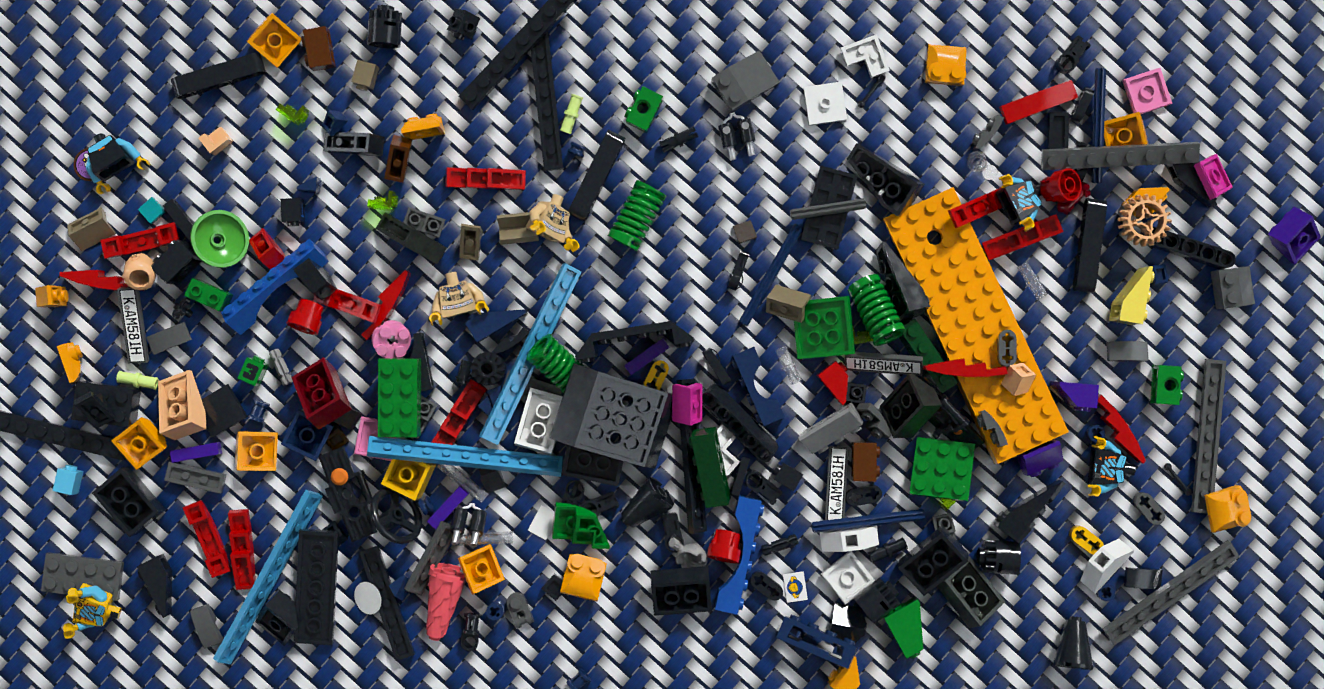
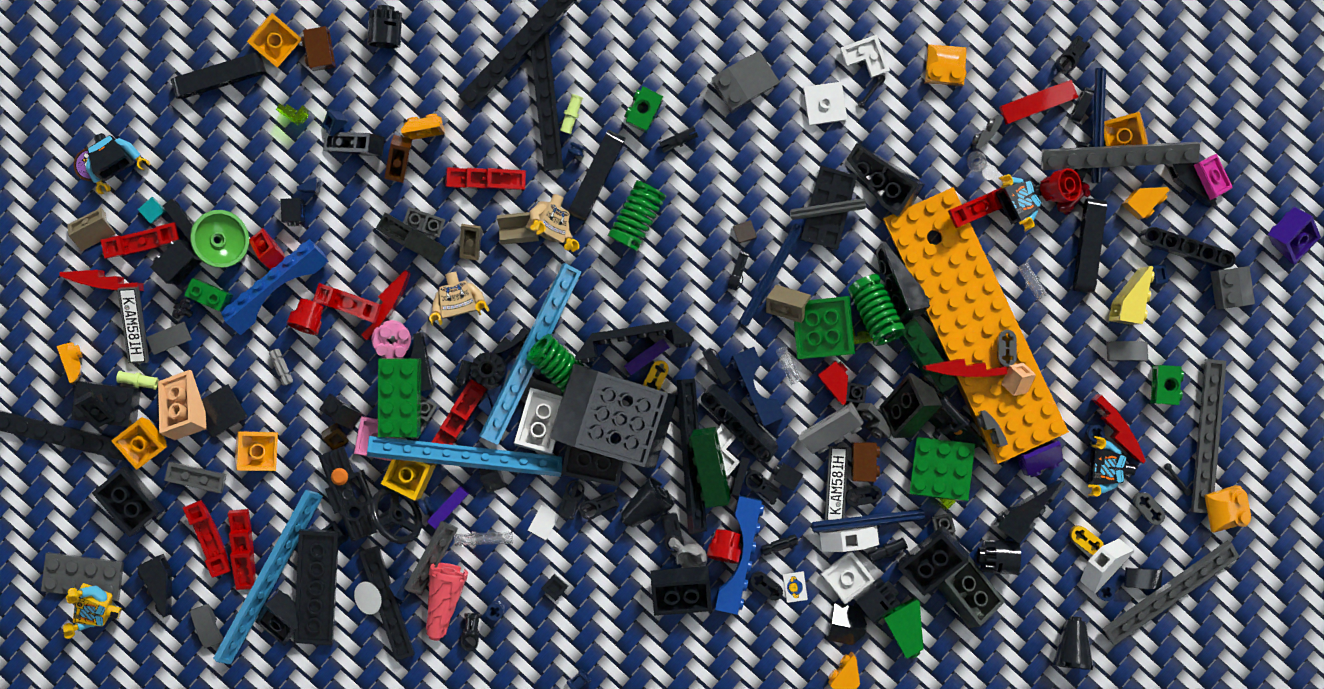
light orange slope [35,285,69,308] -> none
medium azure brick [53,465,84,495] -> none
light nougat piece [122,253,156,290] -> none
dark purple piece [170,442,222,463] -> none
light nougat panel [198,127,233,156] -> none
green brick [238,355,269,386] -> none
dark blue bush [248,399,270,423] -> none
dark blue slope [281,410,334,461] -> none
dark red brick [291,357,352,429] -> none
black slope [293,258,337,300] -> none
dark tan brick [351,60,379,91] -> none
clear neon green bracket [367,190,398,212] -> none
clear pin [437,464,489,503] -> none
black brick [447,9,480,41] -> none
black piece [450,503,487,547] -> none
light orange slope [458,544,505,594] -> none
dark blue slope [465,309,528,343] -> none
dark grey plate [506,592,534,629] -> none
green slope [552,502,610,549] -> none
light orange slope [560,554,607,602] -> none
dark pink panel [672,383,702,426] -> none
black piece [718,112,756,161] -> none
dark blue brick [776,614,858,669] -> none
tile [845,352,923,376] -> none
red slope [982,214,1064,260] -> none
black tile [1047,112,1069,149] -> none
dark purple slope [1050,381,1099,412] -> none
light nougat gear [1117,194,1172,247] -> none
bright pink tile [1122,68,1172,114] -> none

